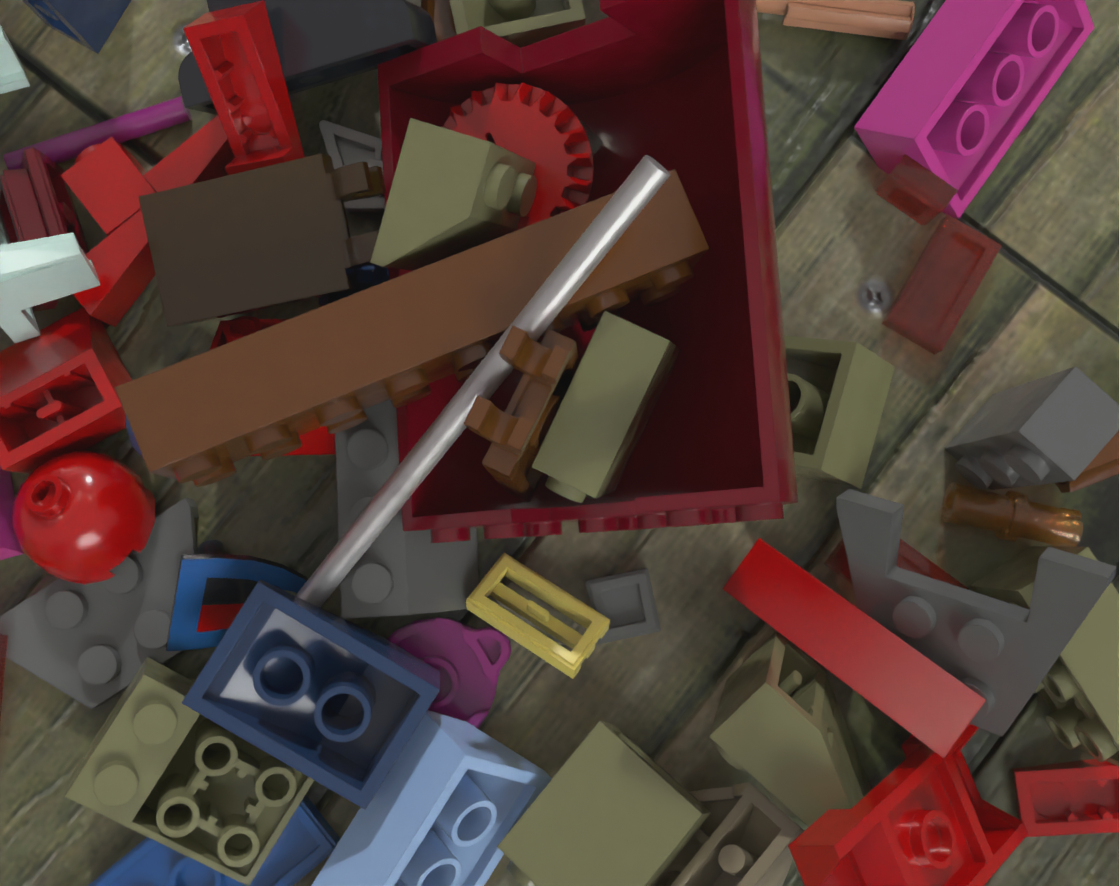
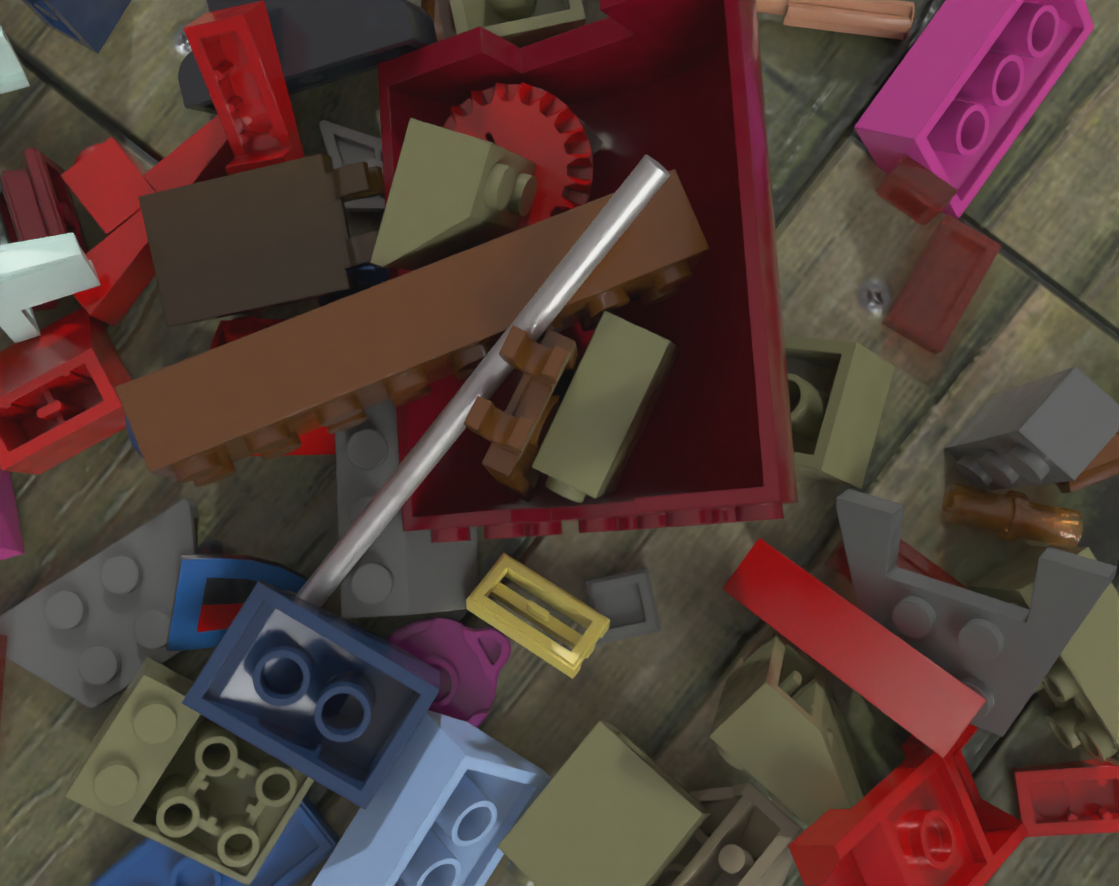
magenta bar [4,96,192,170] -> none
red cylinder [12,450,155,585] -> none

